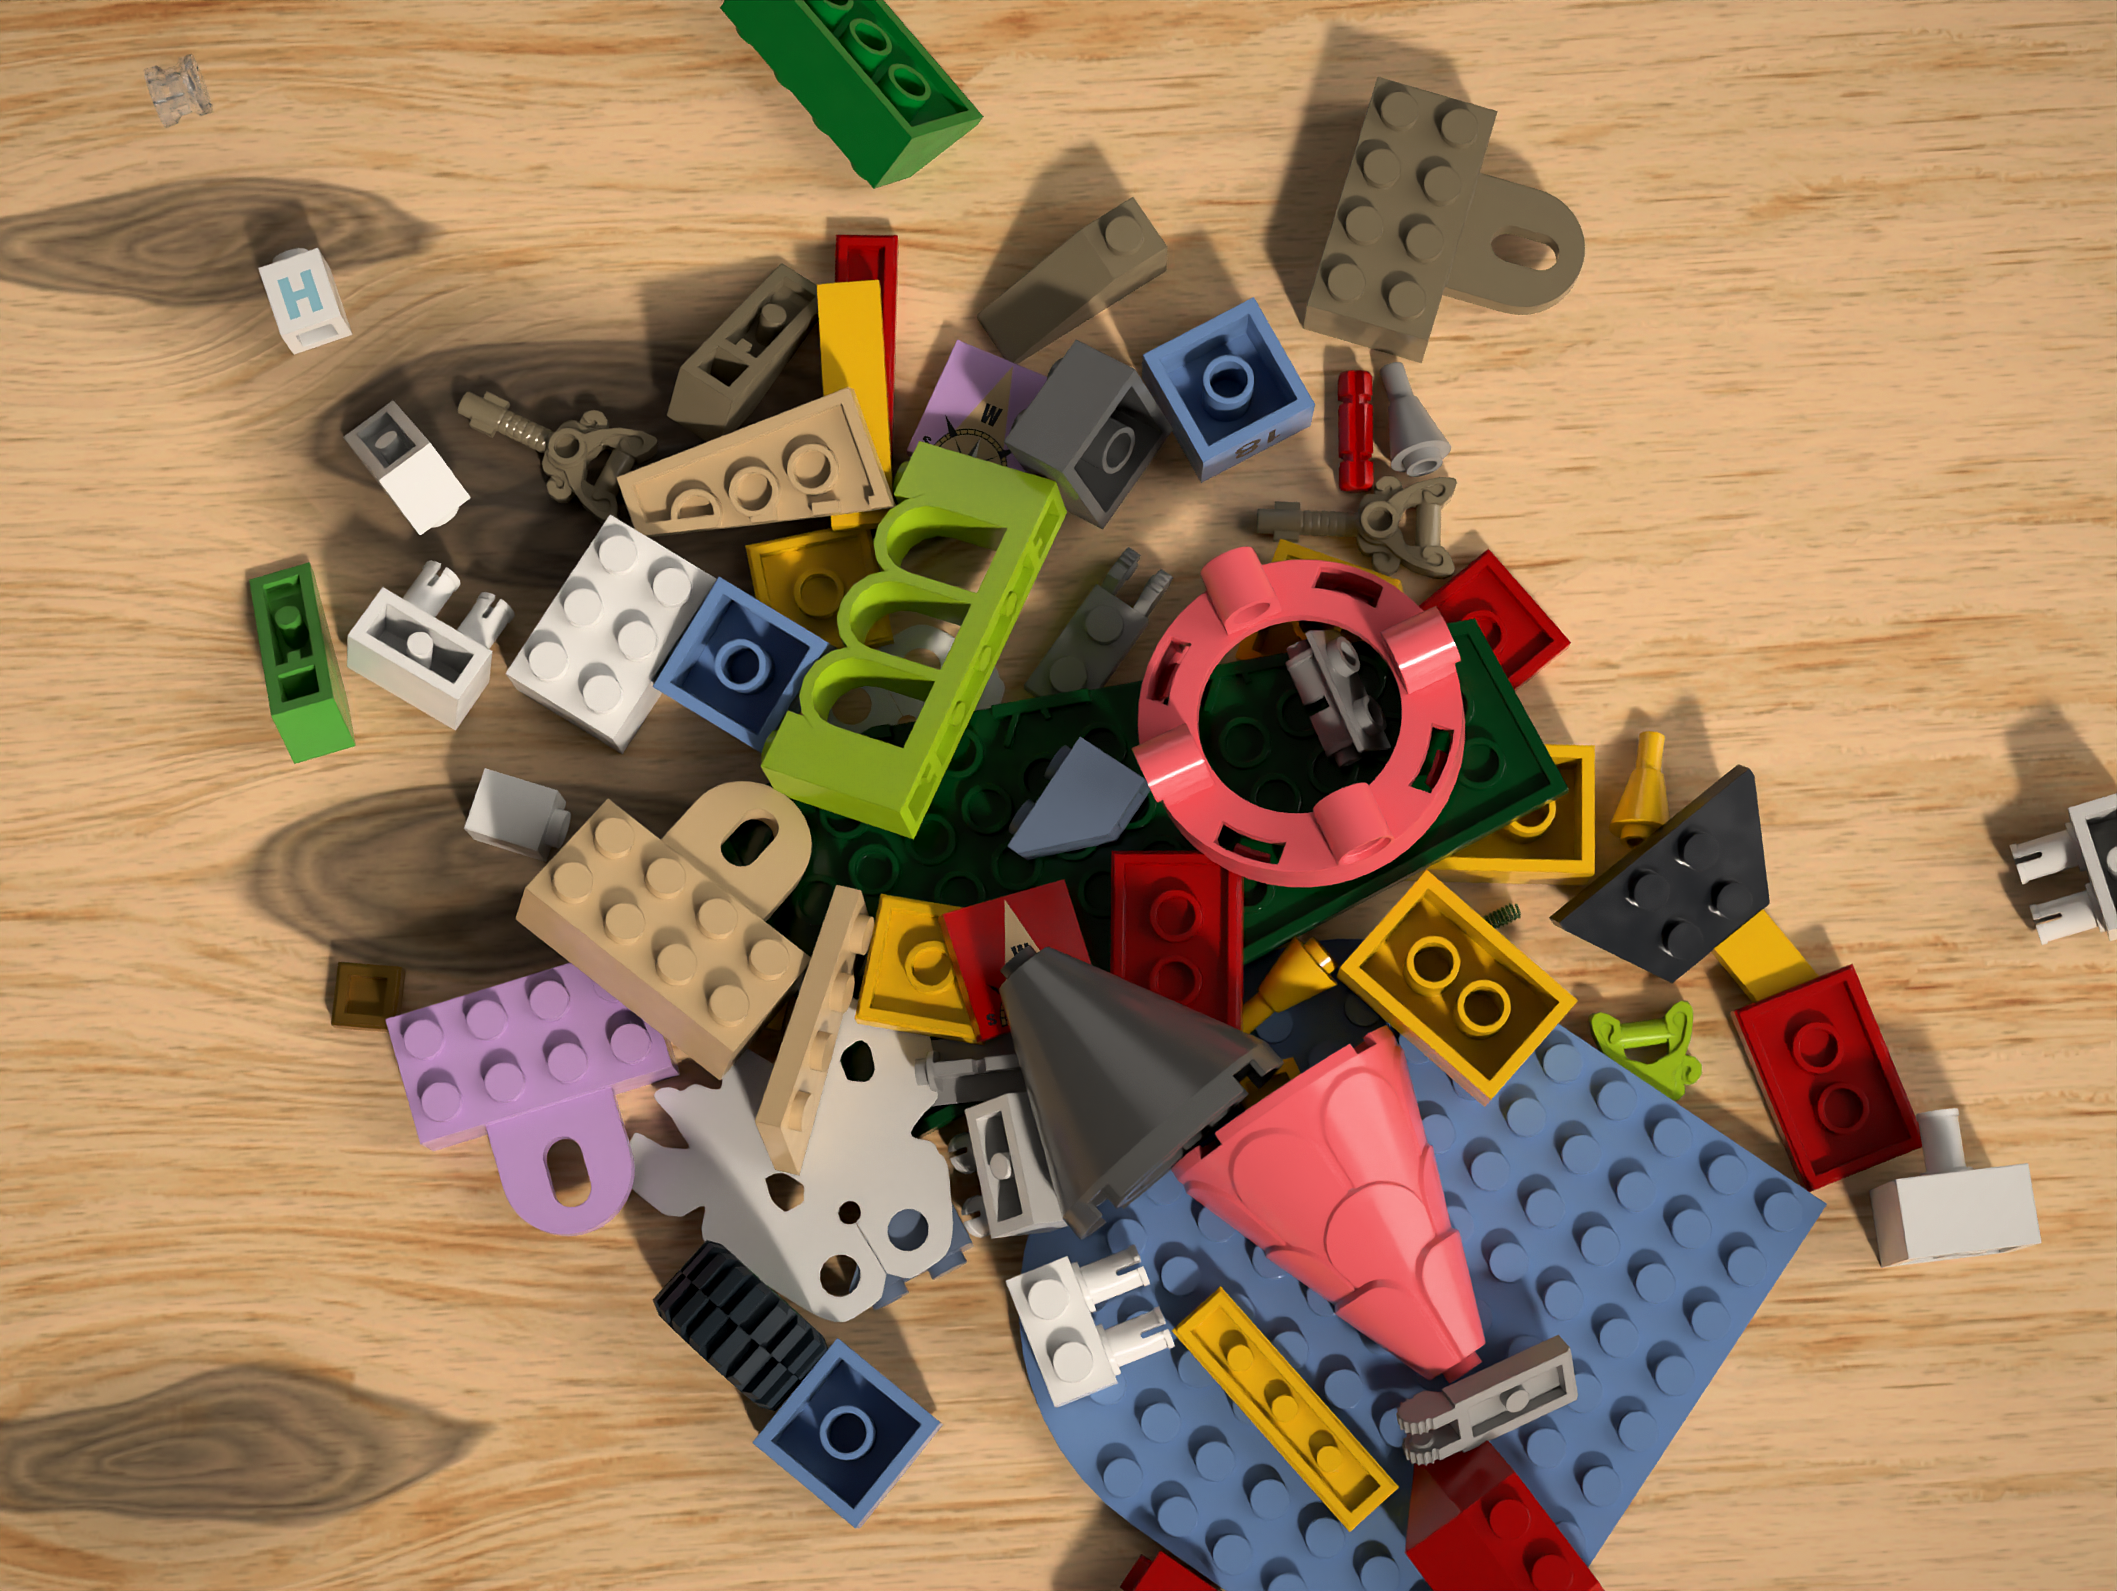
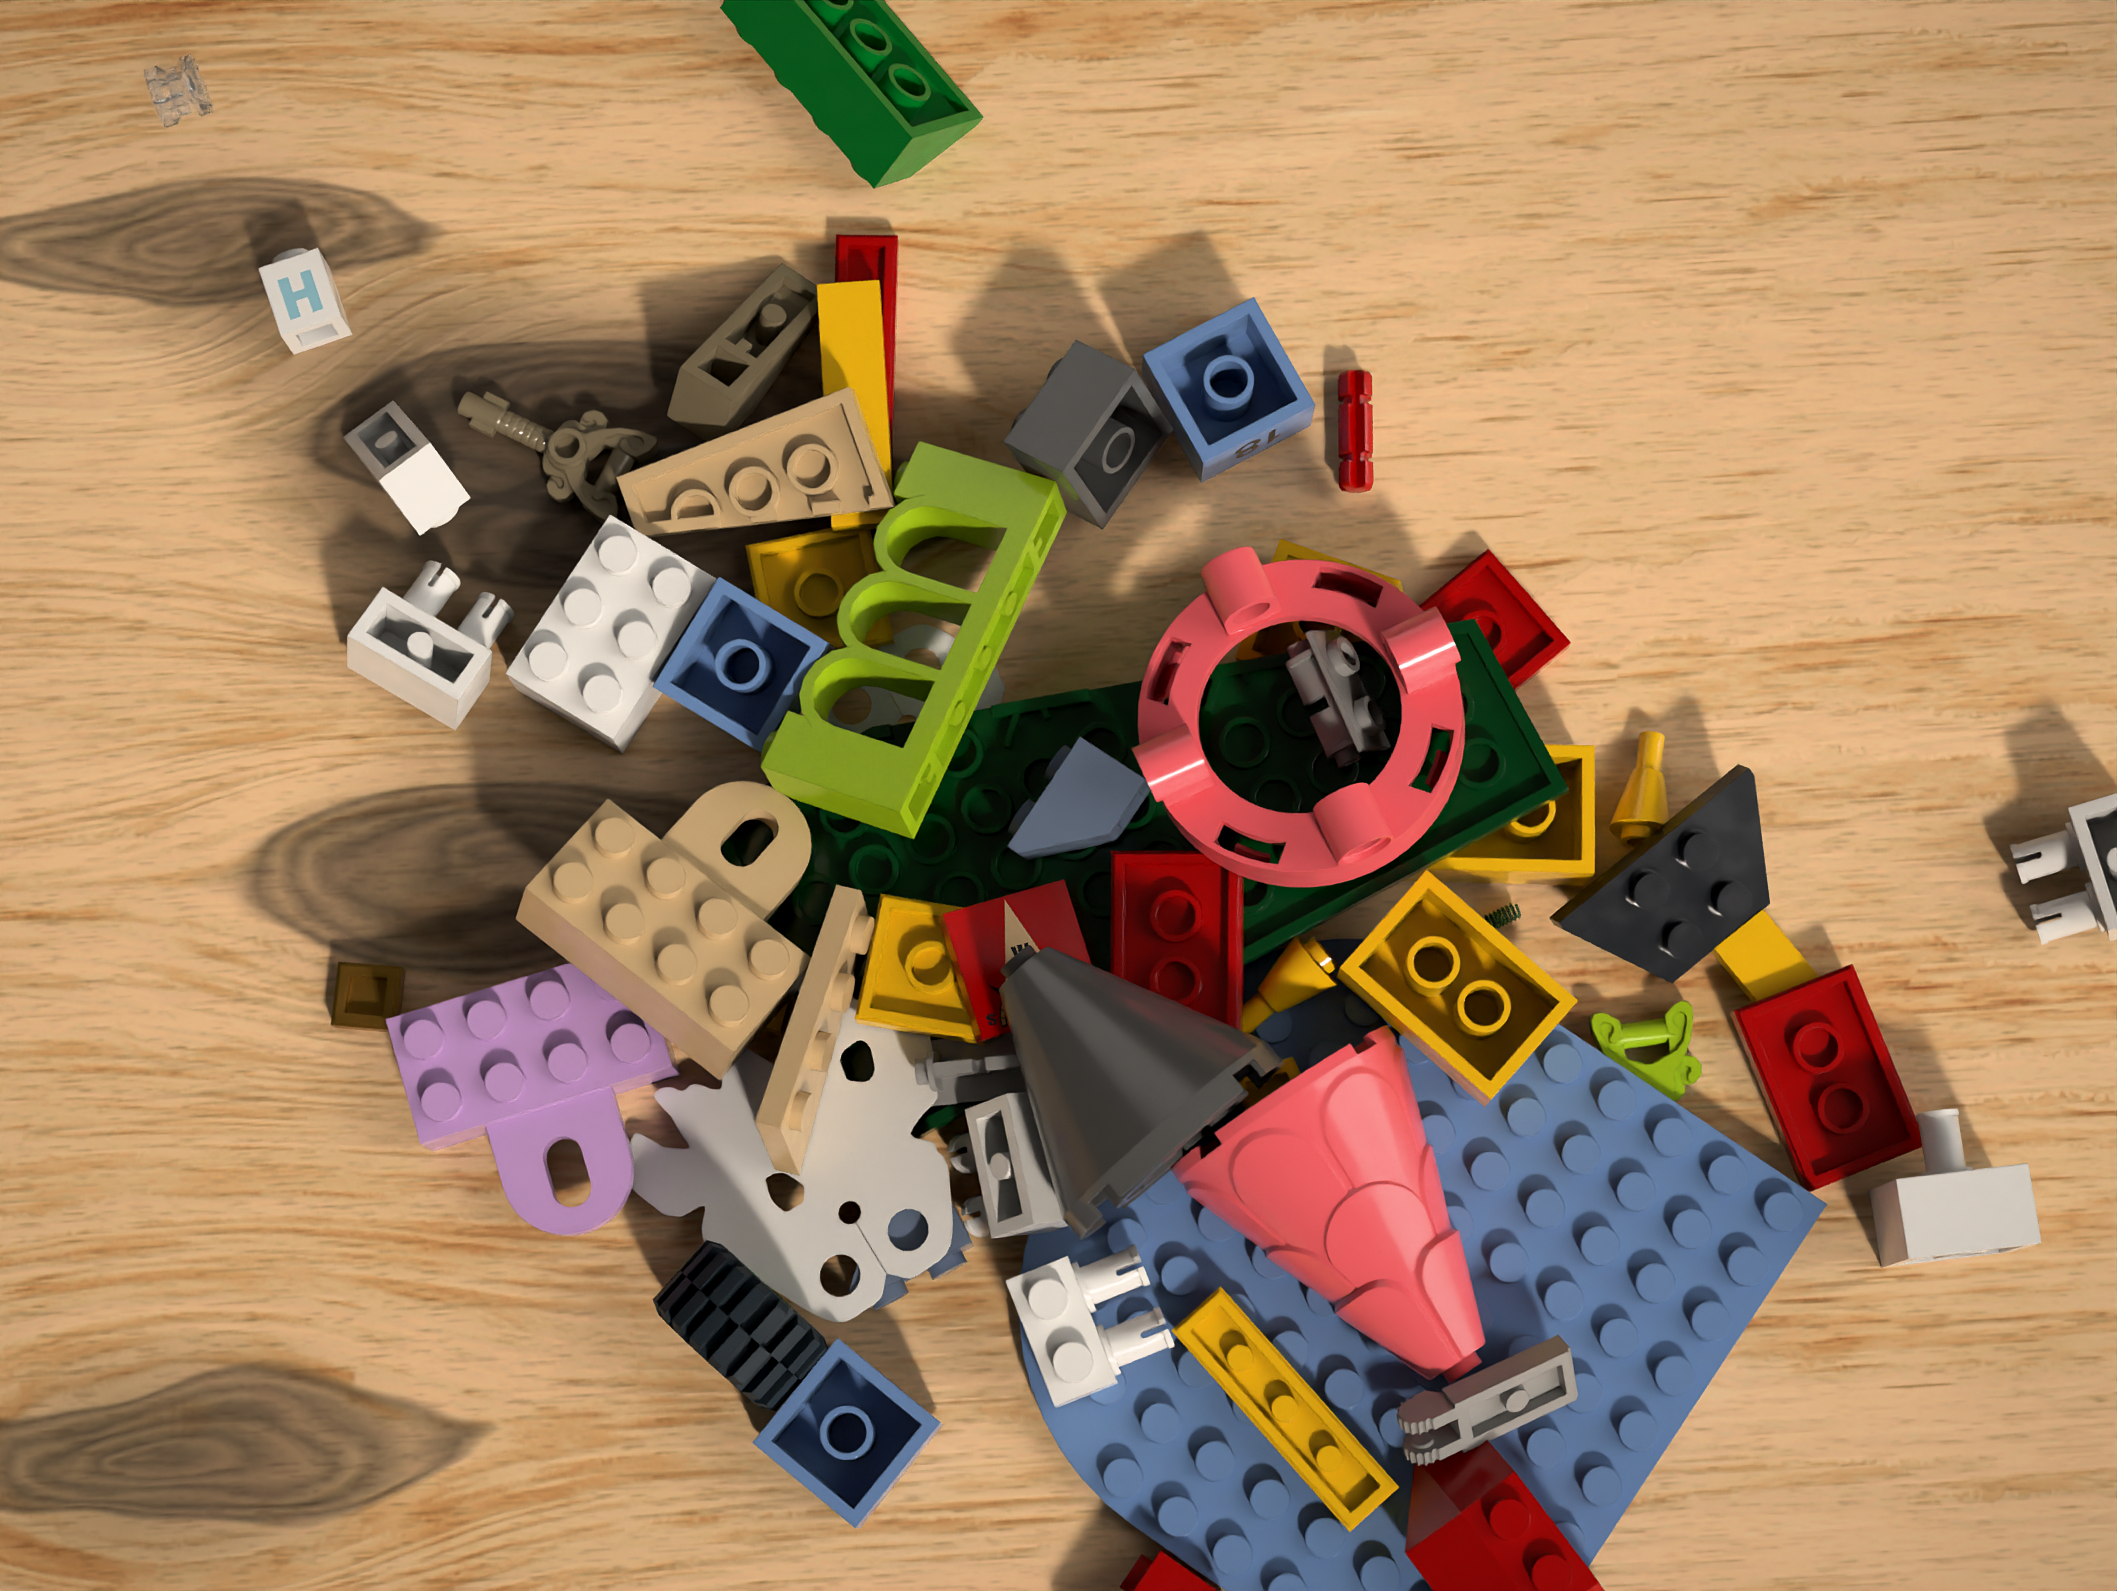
bright green slope [249,562,356,764] -> none
white brick [464,768,571,862] -> none
lavender tile [907,340,1047,472] -> none
dark tan slope [977,197,1168,364] -> none
light grey hinge [1024,547,1173,697] -> none
dark tan piece [1257,476,1457,579] -> none
dark tan brick [1303,77,1585,363] -> none
light grey cone [1380,362,1451,477] -> none

